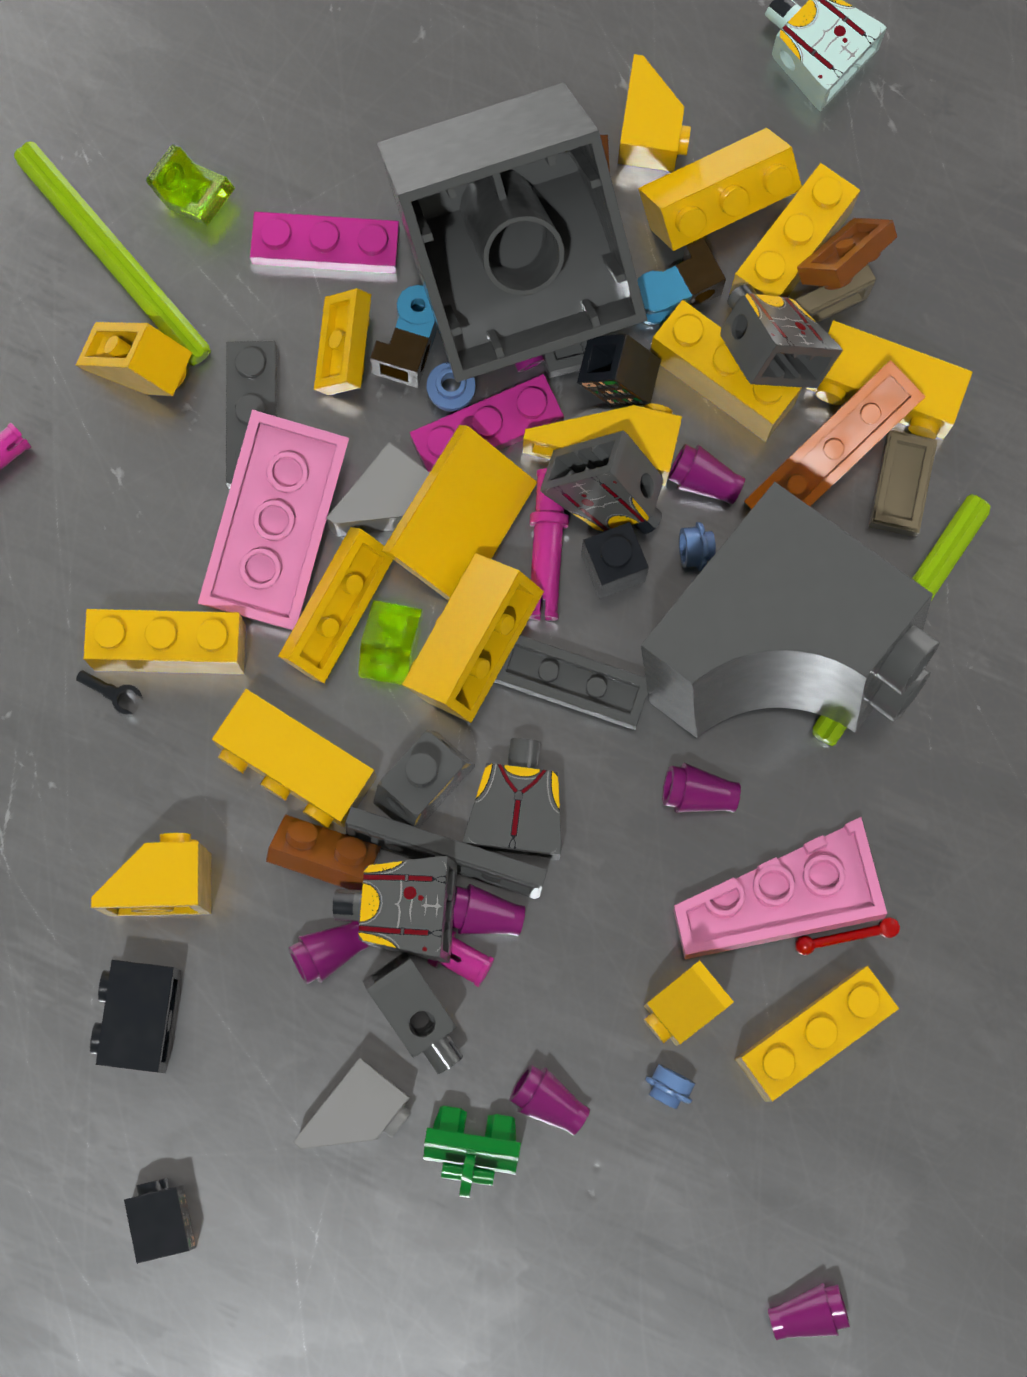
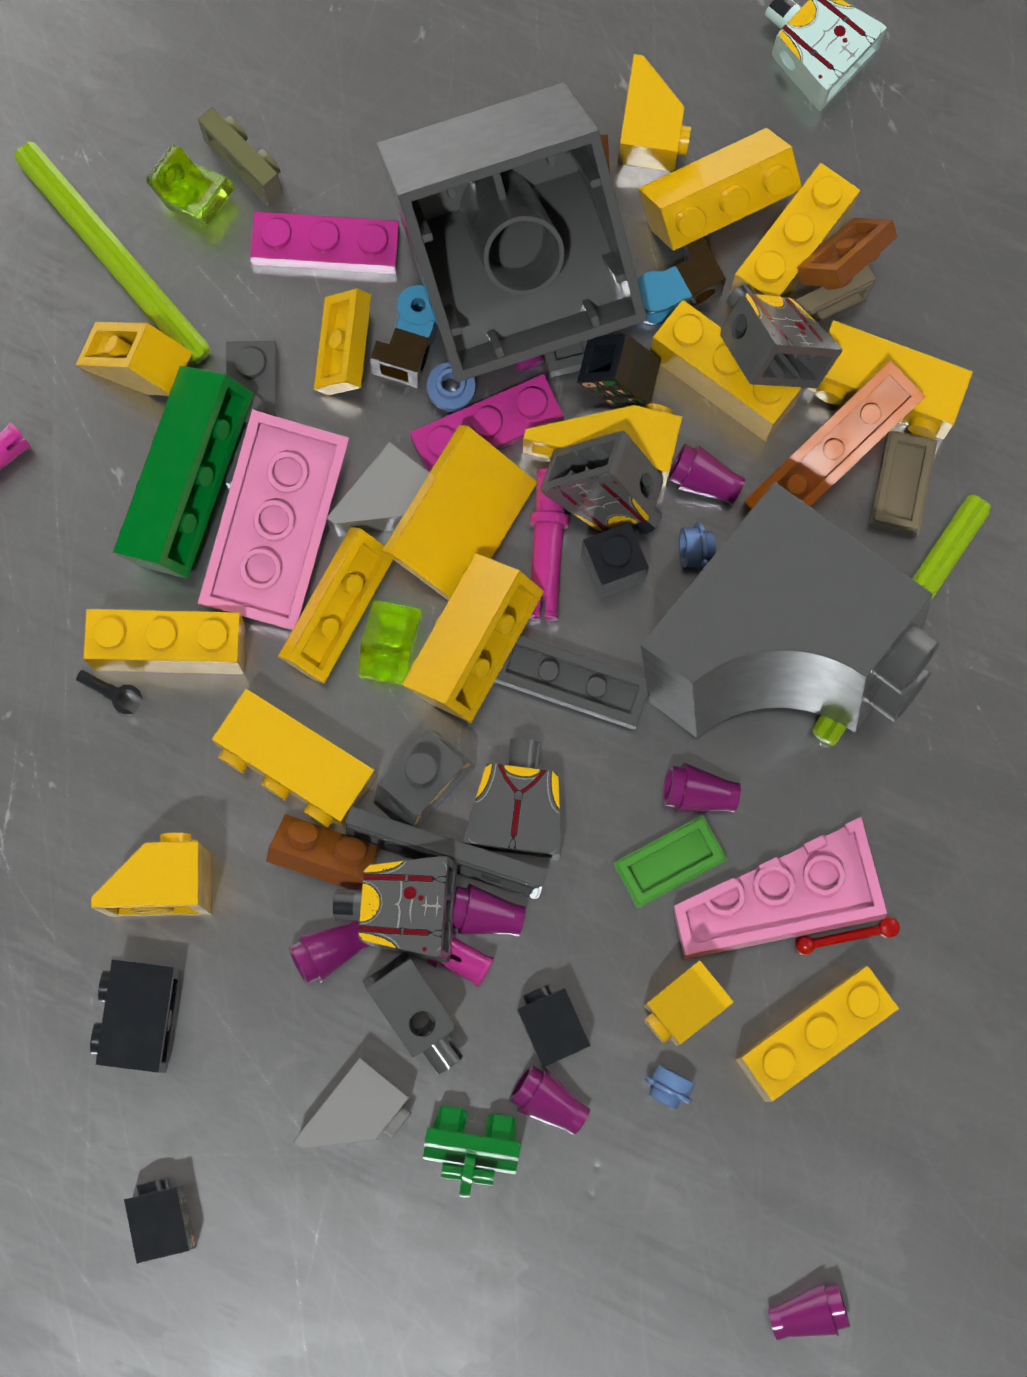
none -> green brick [113,366,254,579]
none -> olive plate [198,107,282,205]
none -> black brick [517,984,591,1068]
none -> bright green tile [613,815,728,909]

